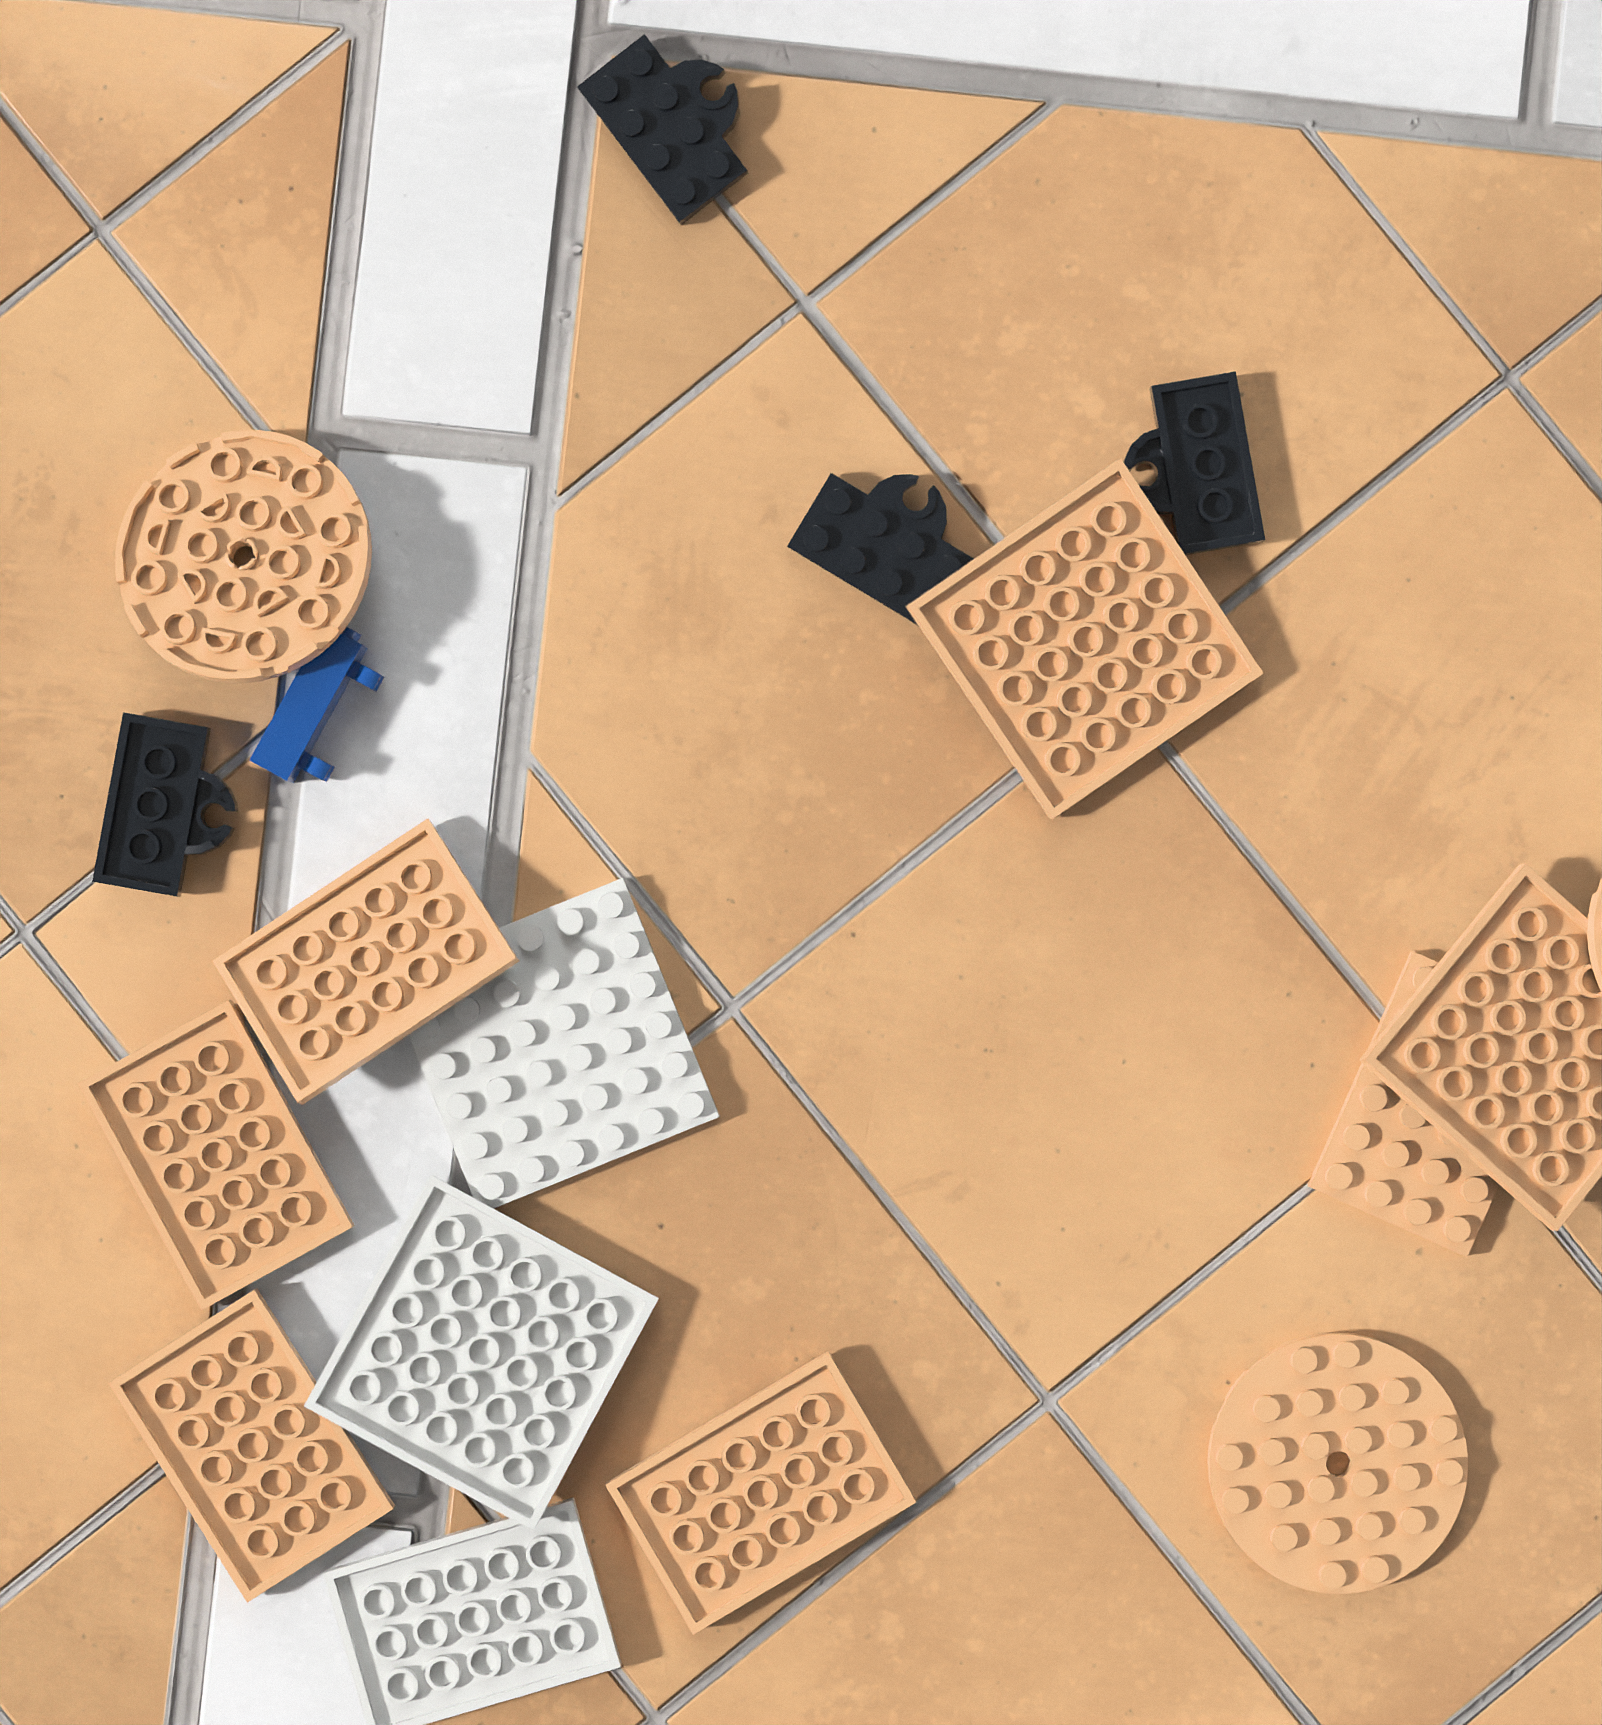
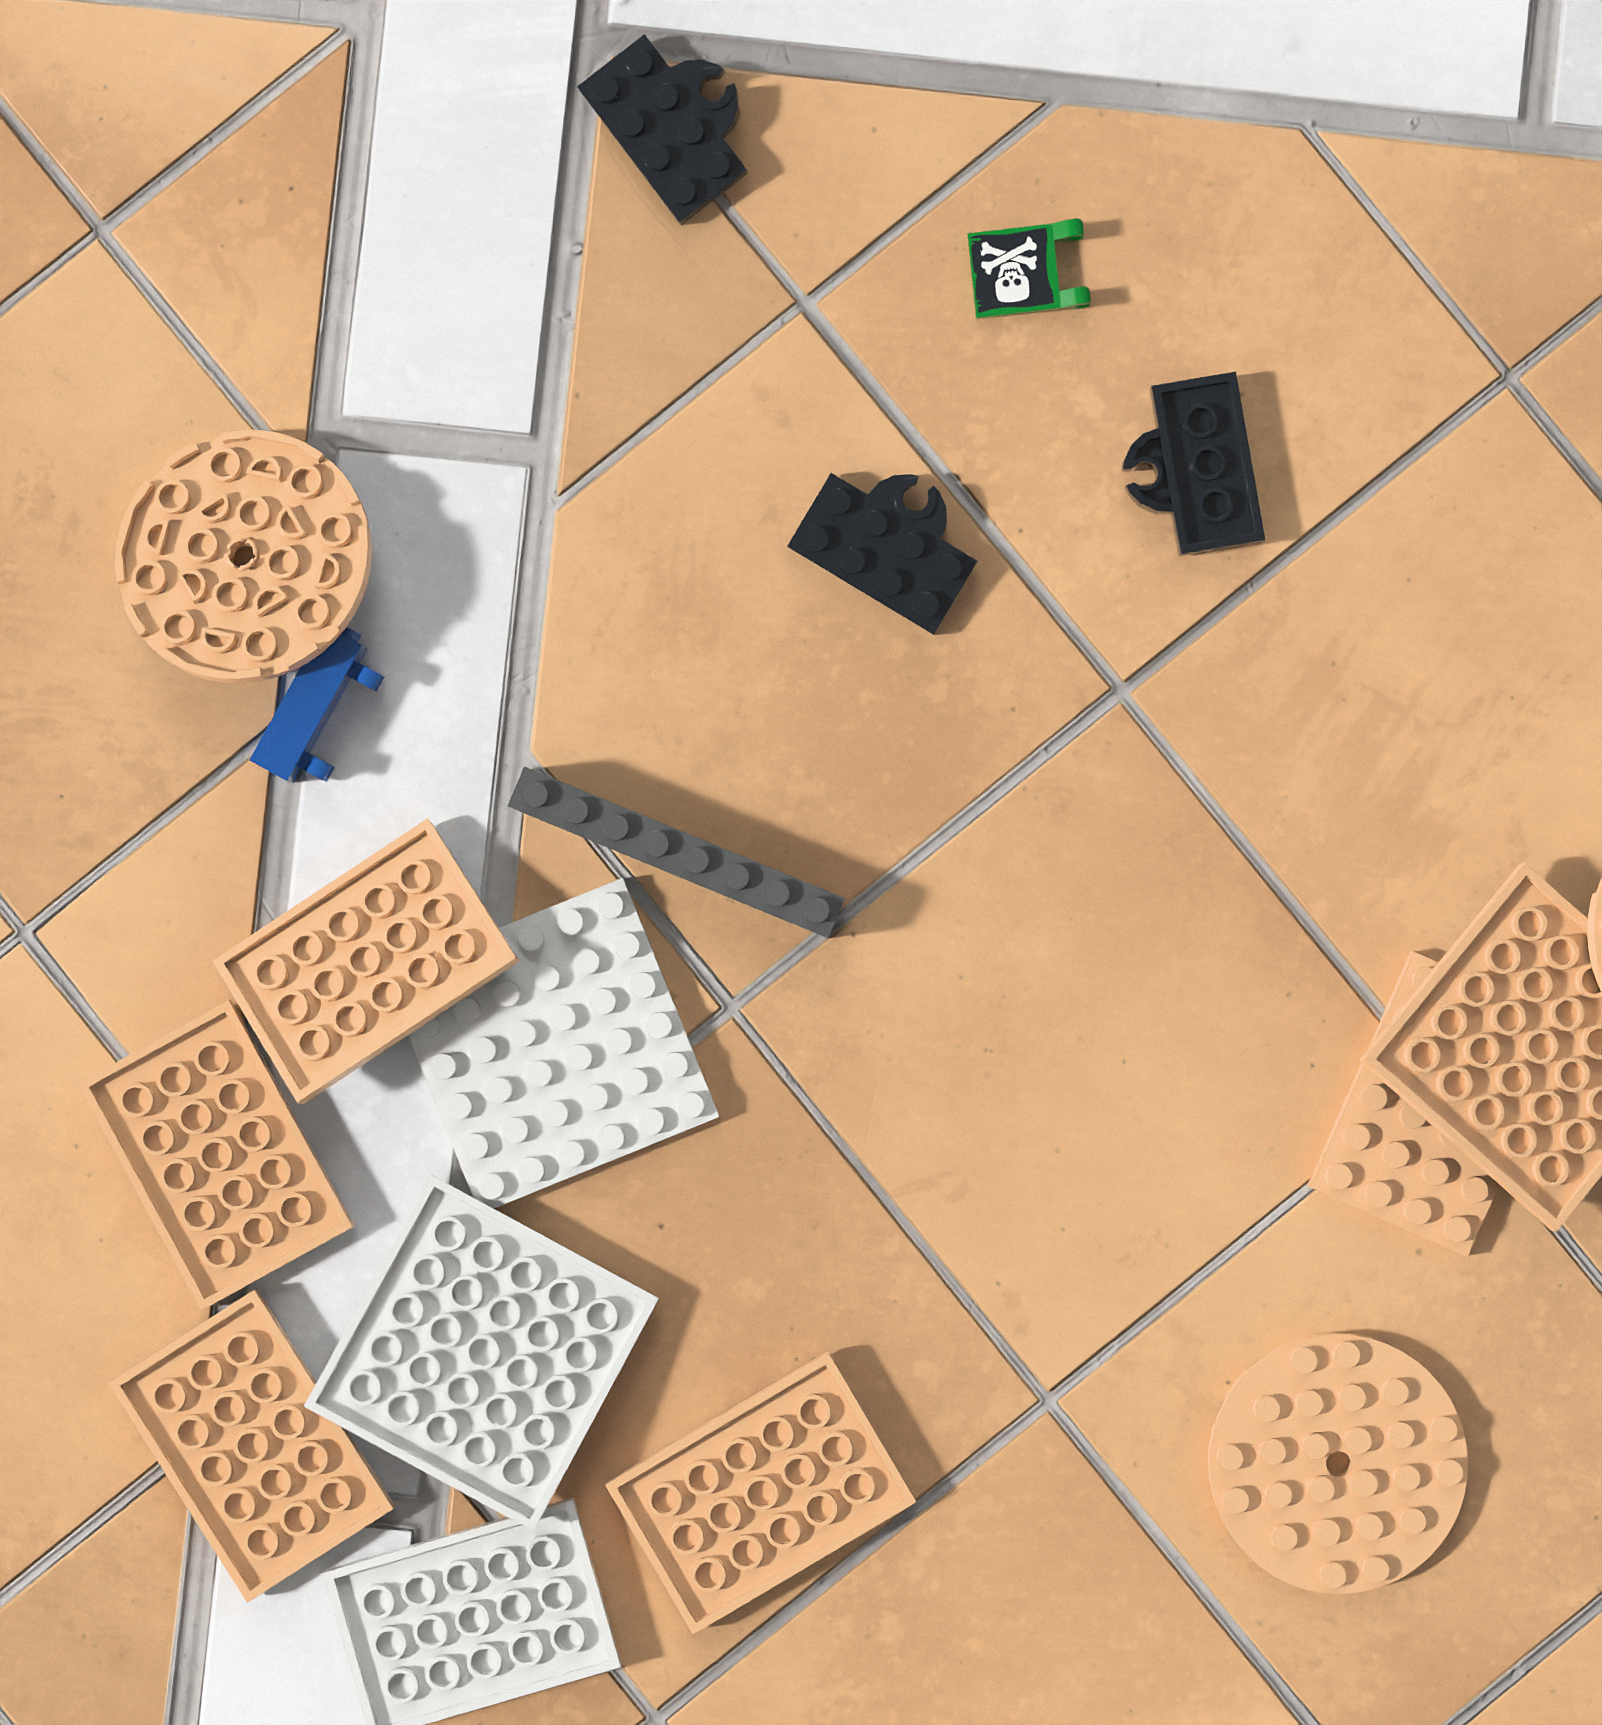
black plate [92,712,238,897] -> none
light nougat plate [906,459,1263,820] -> none
none -> dark grey brick [508,766,845,938]
none -> flag [967,218,1091,319]

